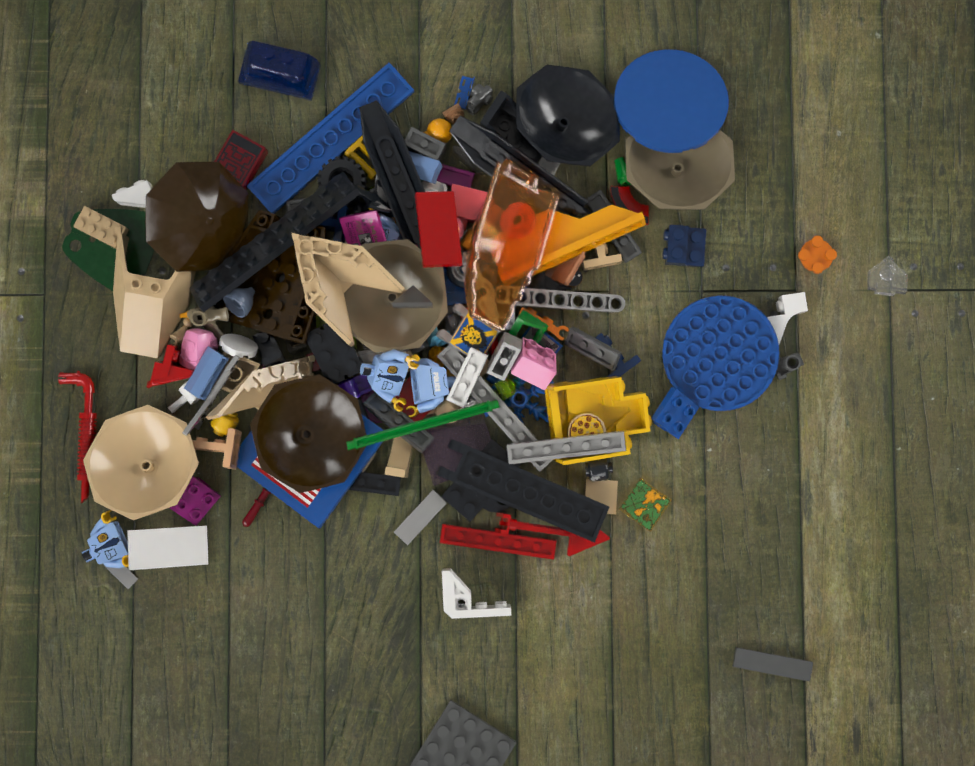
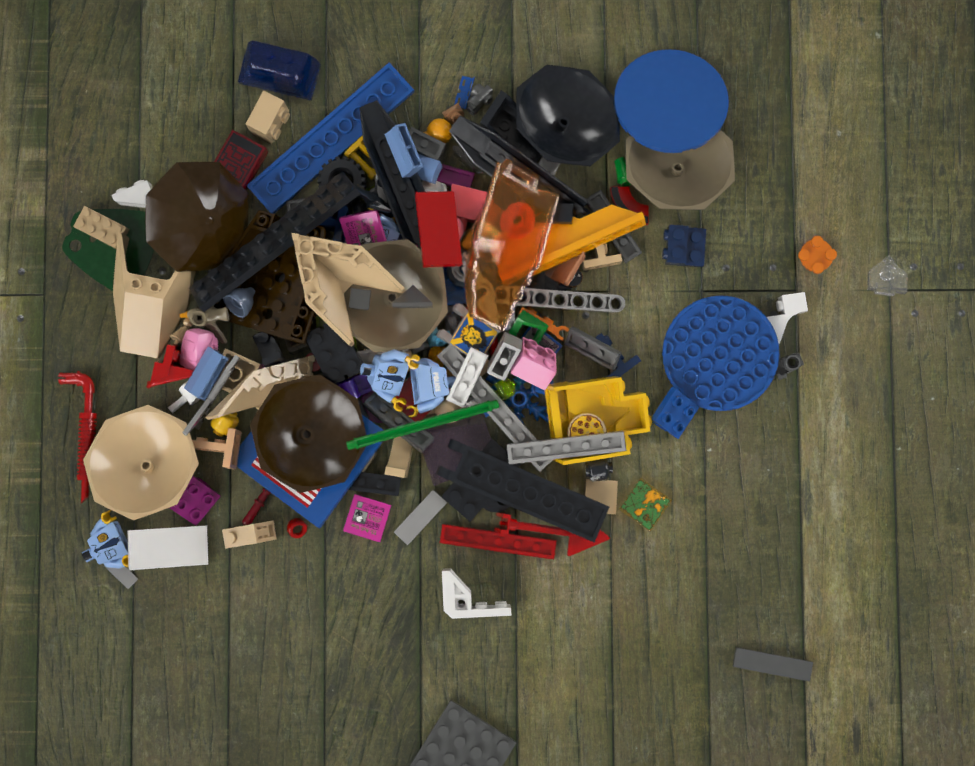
white tile [219,334,258,358] -> none
none -> tan bracket [222,520,277,549]
none -> tan brick [246,90,290,144]
none -> red piece [287,518,307,538]
none -> dark pink tile [343,494,392,542]
none -> dark grey tile [349,288,371,310]
none -> medium blue piece [384,123,423,178]
none -> black tile [536,203,574,224]

